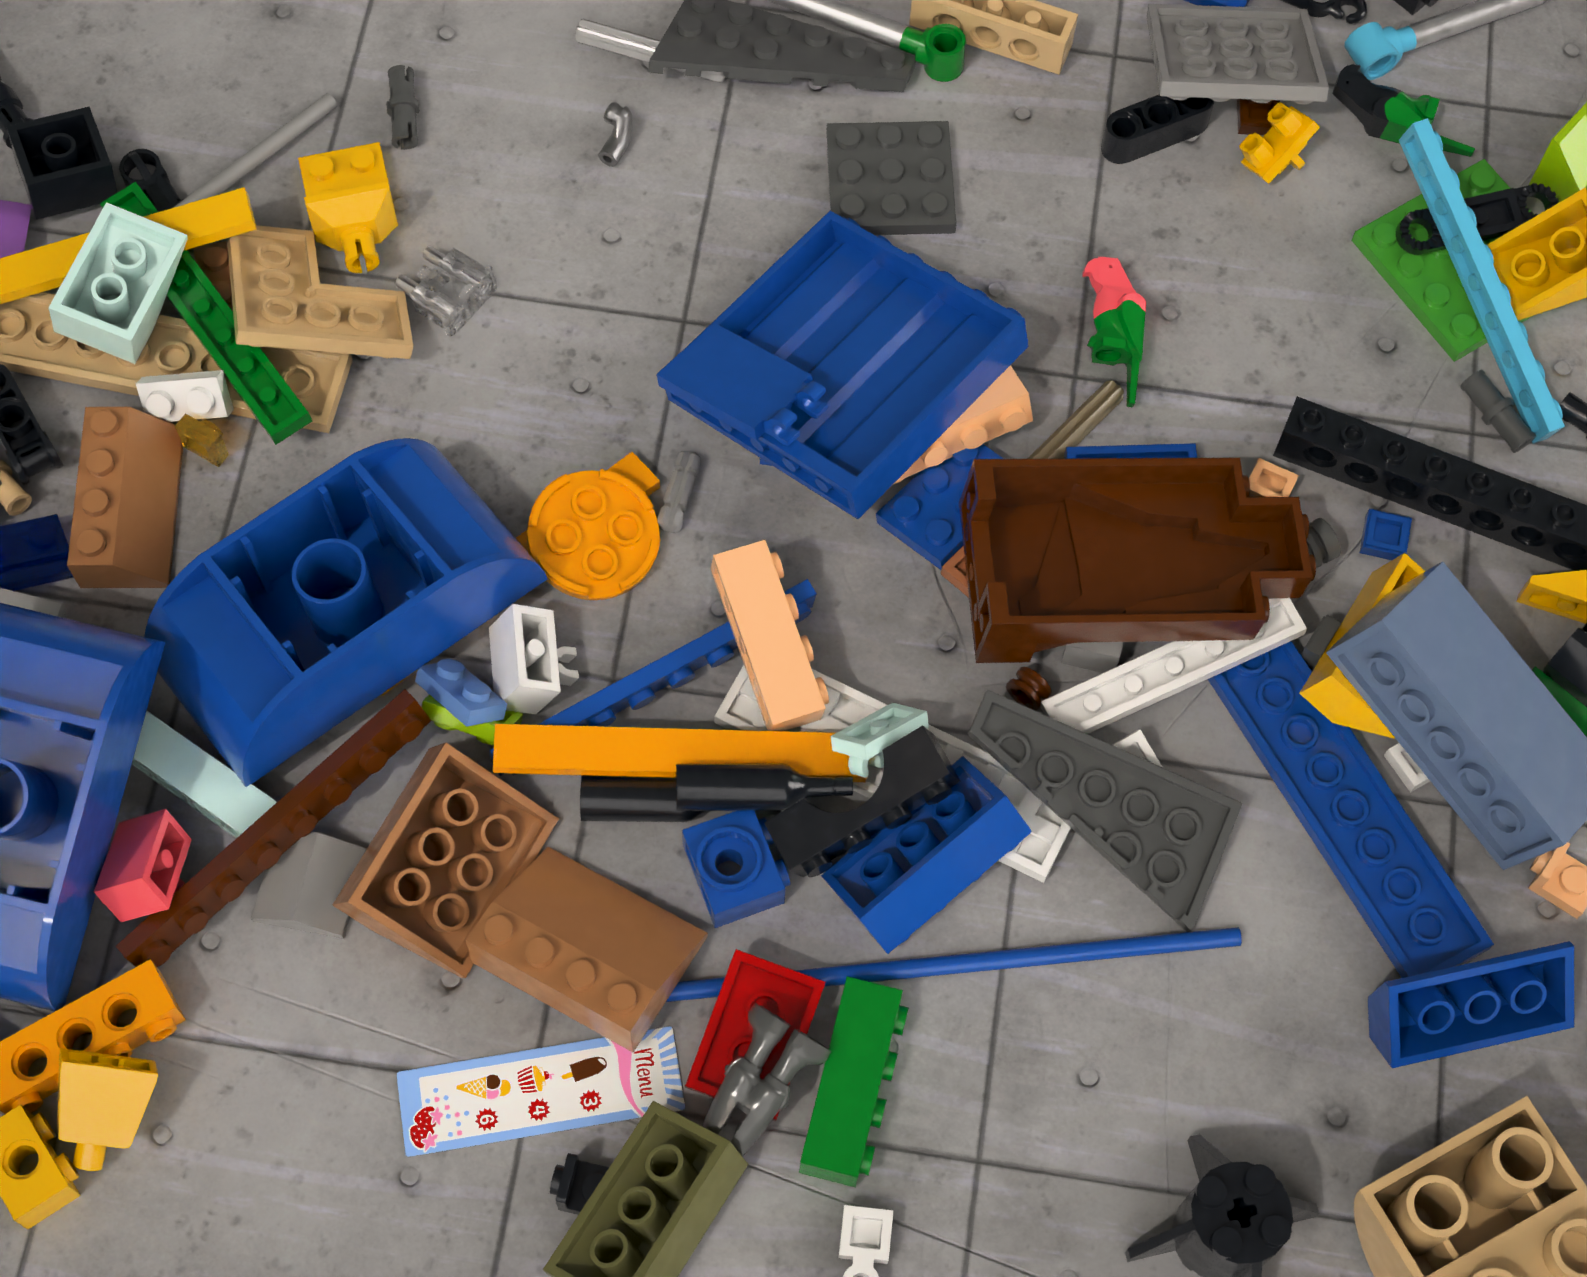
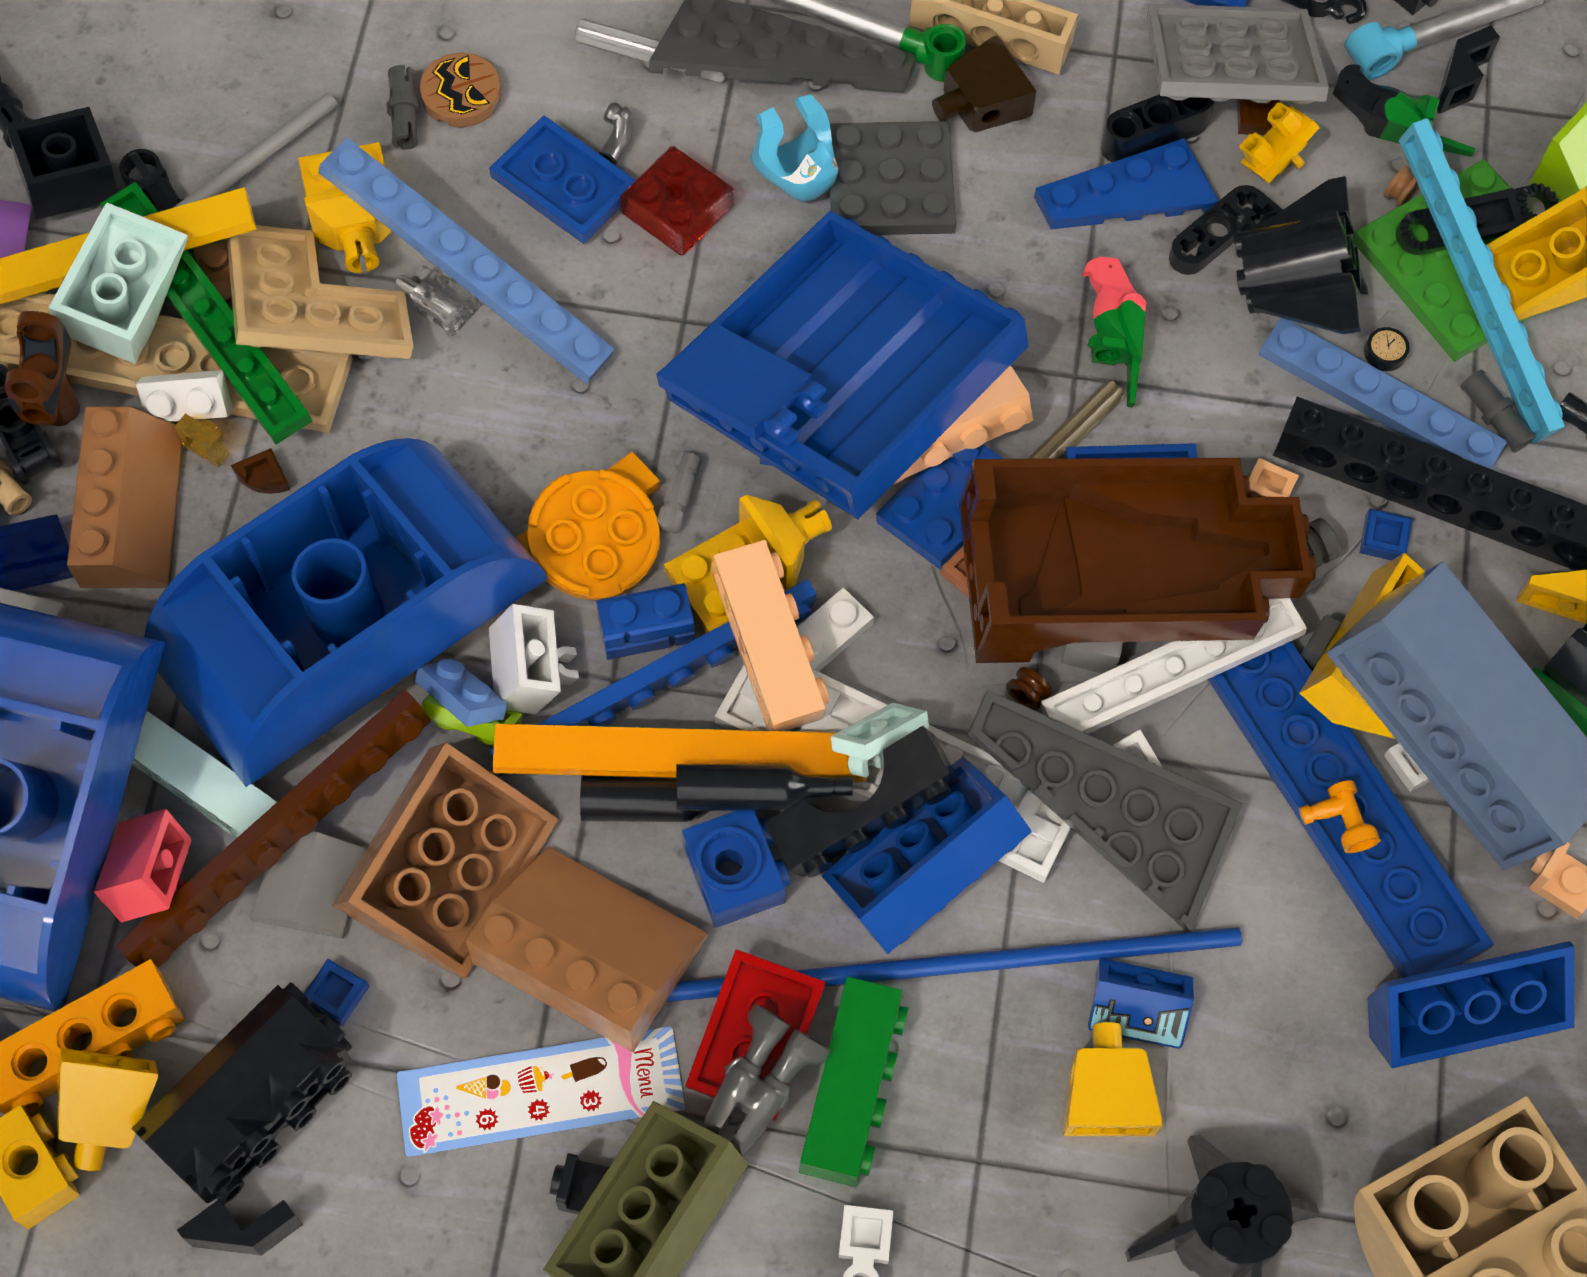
none -> reddish brown connector [4,311,80,426]
none -> black brick [131,982,352,1204]
none -> black slope [177,1199,303,1256]
none -> reddish brown tile [231,448,290,494]
none -> blue tile [304,959,370,1026]
none -> medium blue plate [318,138,615,384]
none -> medium nougat tile [419,52,502,128]
none -> blue plate [489,115,638,244]
none -> blue brick [596,583,695,660]
none -> clear red brick [620,146,734,256]
none -> yellow plate [664,494,832,633]
none -> medium azure piece [750,94,839,202]
none -> white plate [797,588,874,672]
none -> dark brown torso [932,35,1037,132]
none -> blue wing [1034,138,1219,230]
none -> yellow torso [1063,1022,1162,1137]
none -> blue panel [1088,958,1194,1049]
none -> black beam [1169,185,1283,275]
none -> black brick [1234,176,1368,334]
none -> medium blue plate [1259,318,1508,469]
none -> light orange piece [1299,780,1381,853]
none -> tile [1364,327,1410,371]
none -> medium nougat bush [1384,166,1419,207]
none -> black slope [1437,25,1500,114]

